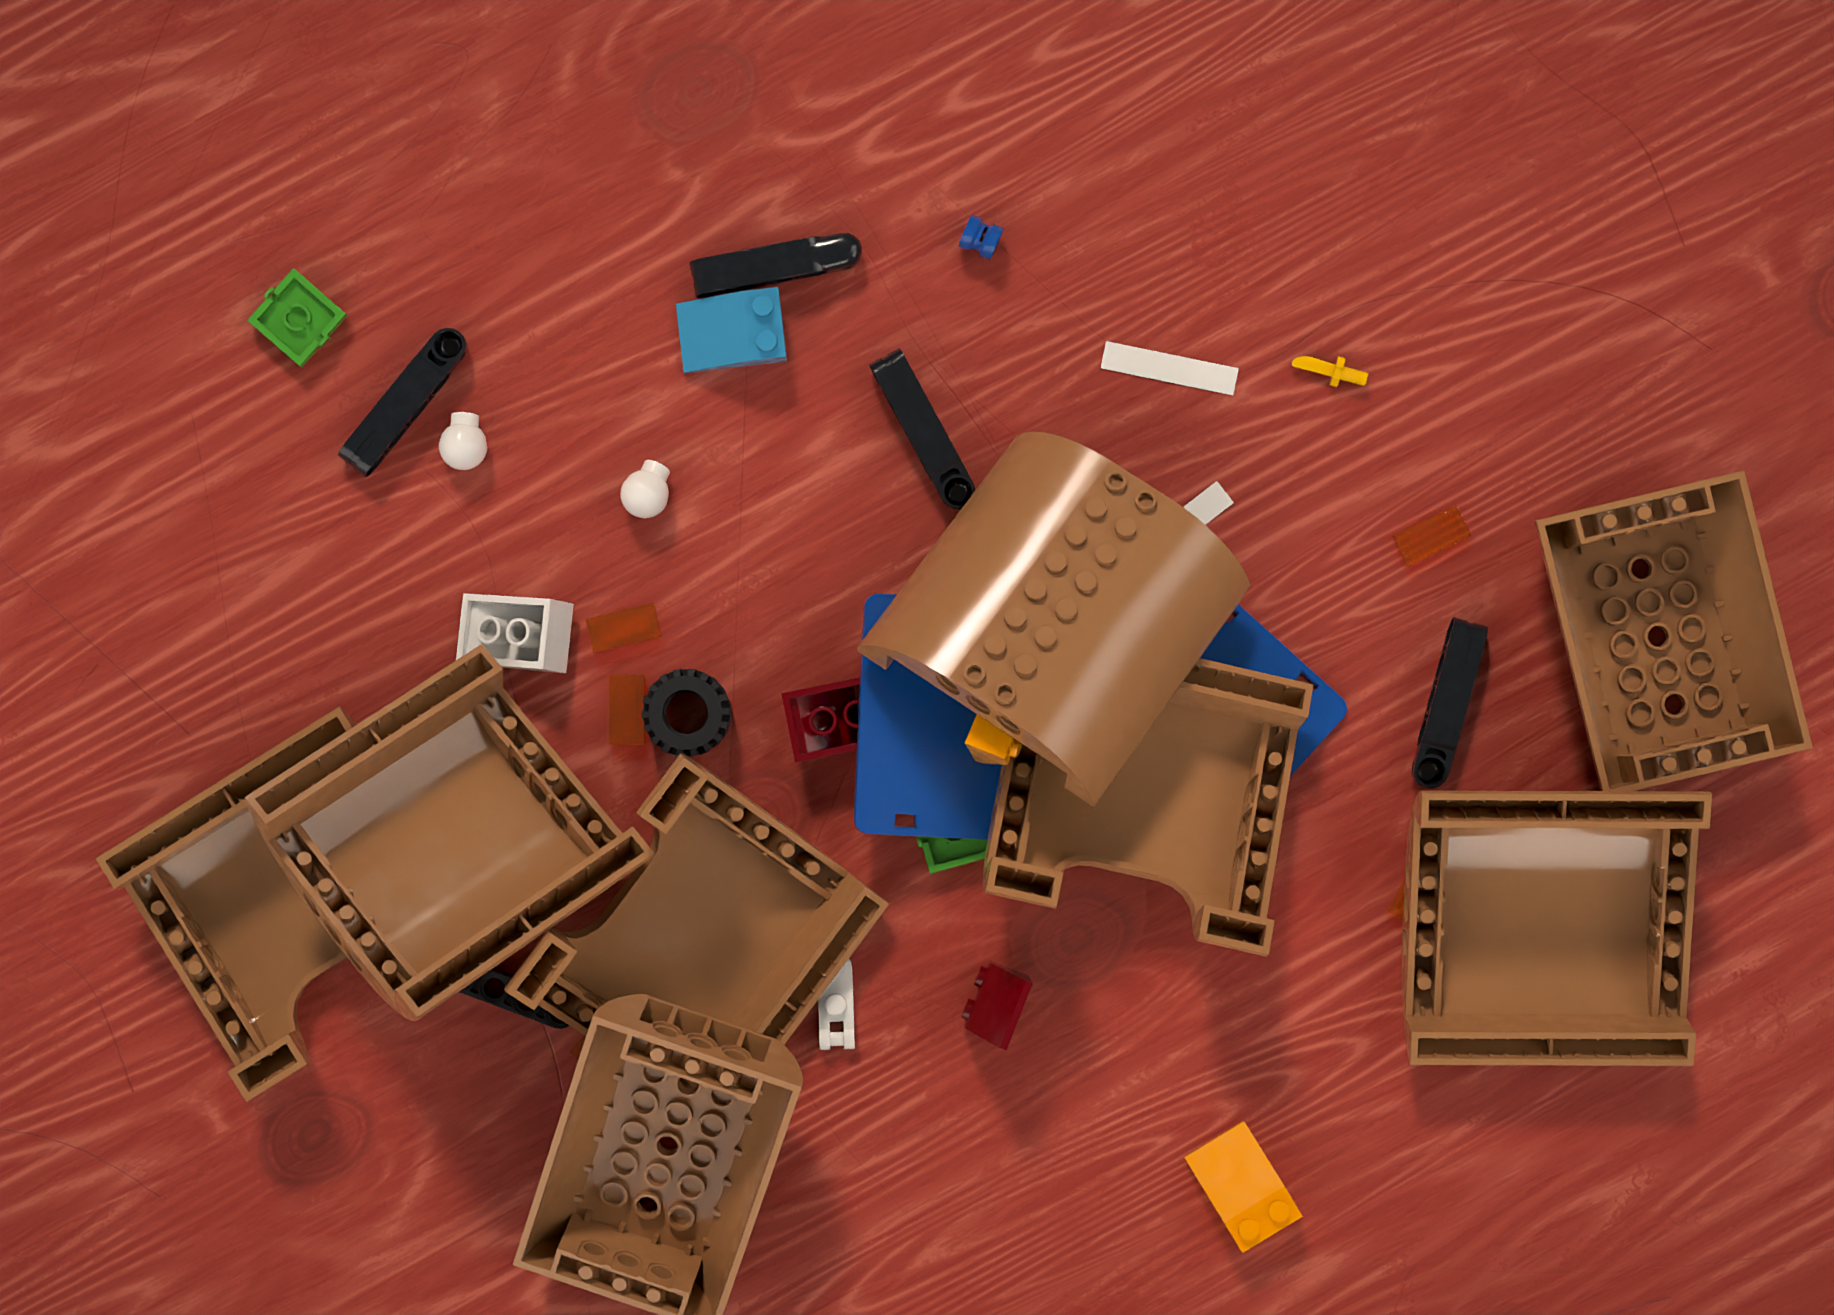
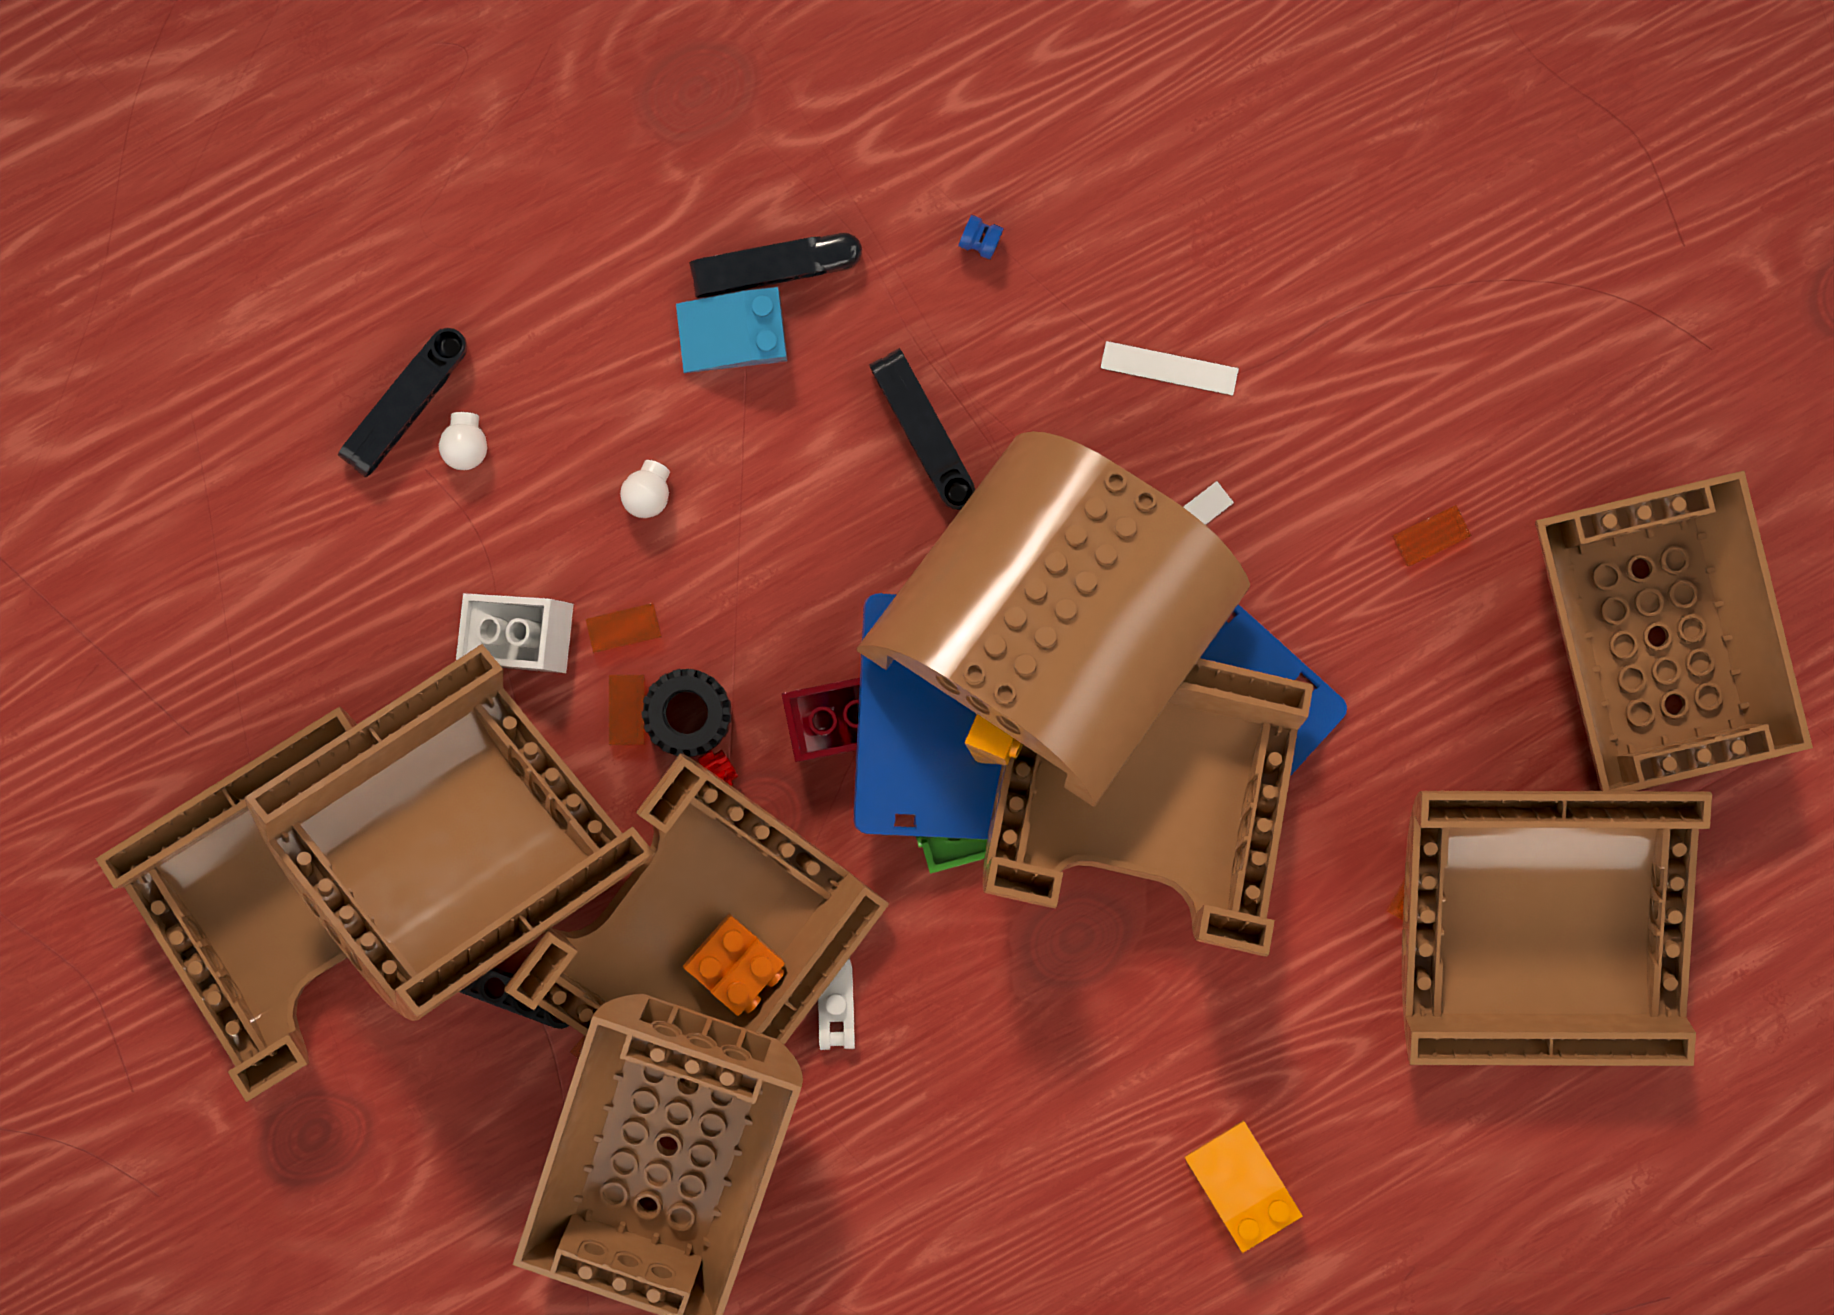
bright green plate [247,268,348,367] -> none
dark red slope [961,961,1033,1051] -> none
yellow piece [1292,356,1368,387] -> none
black piece [1411,617,1488,789] -> none
none -> orange plate [683,913,785,1016]
none -> red gear [697,750,738,786]

